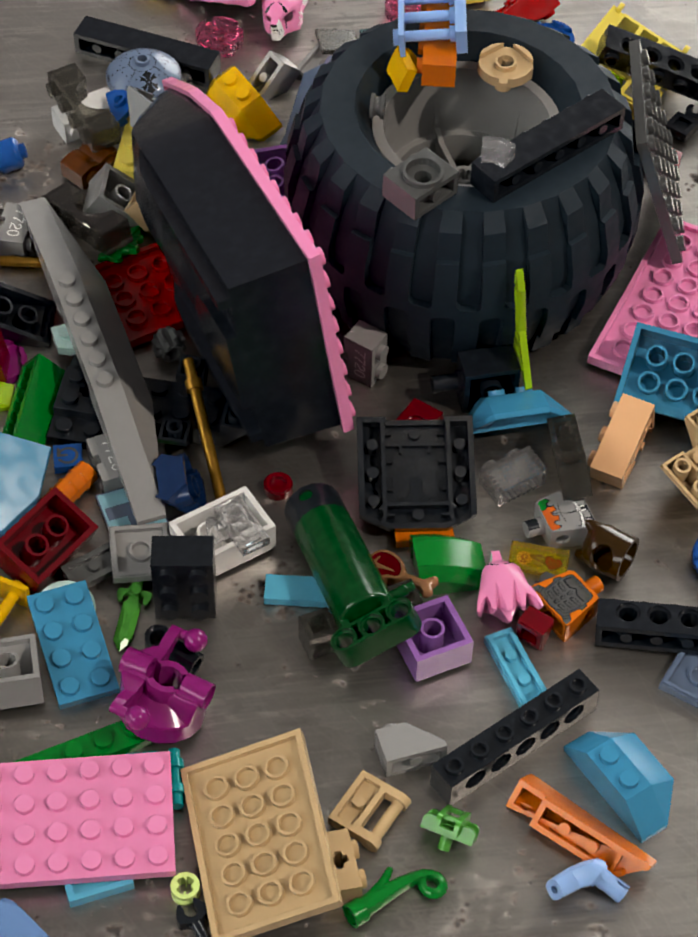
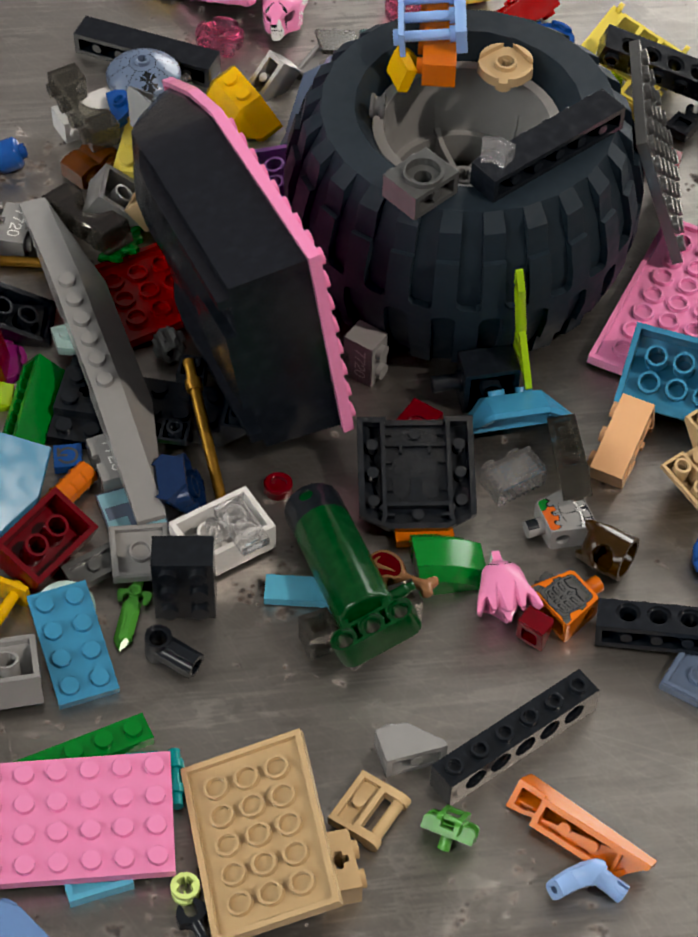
magenta piece [109,625,216,743] -> none
green plant [342,867,448,929] -> none
medium lavender brick [396,595,474,682] -> none
medium azure tile [484,627,547,708] -> none
clear yellow slope [508,540,571,576] -> none
dark azure wedge [563,731,674,844] -> none

